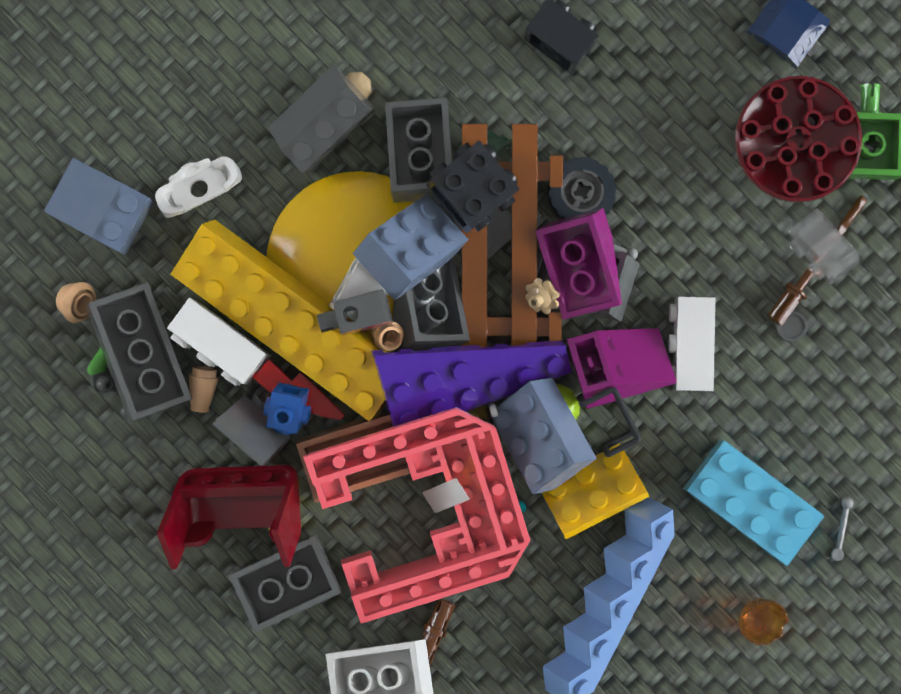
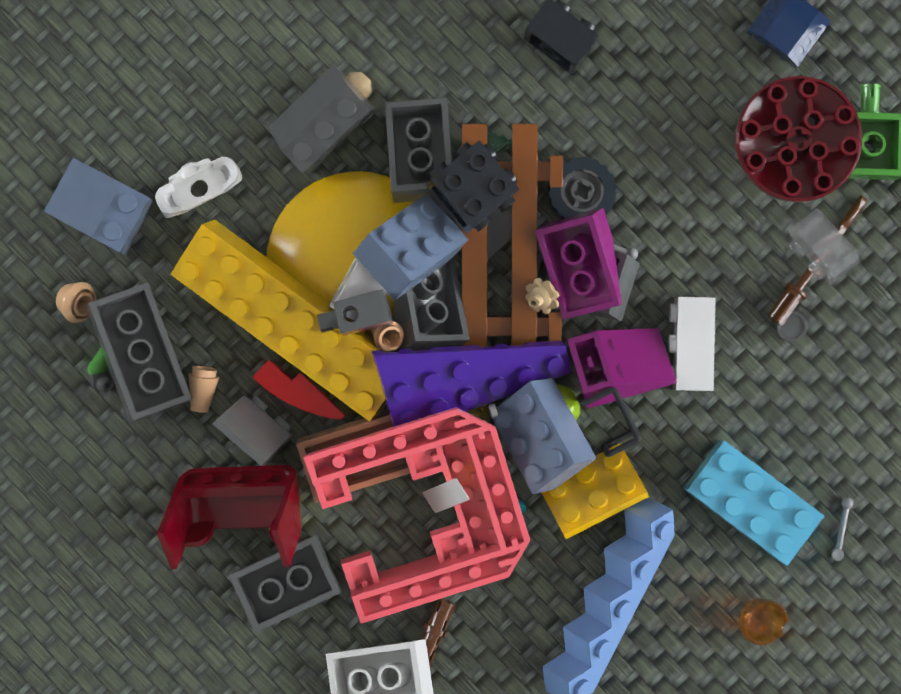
white brick [167,298,271,386] -> none
blue brick [263,382,311,435] -> none

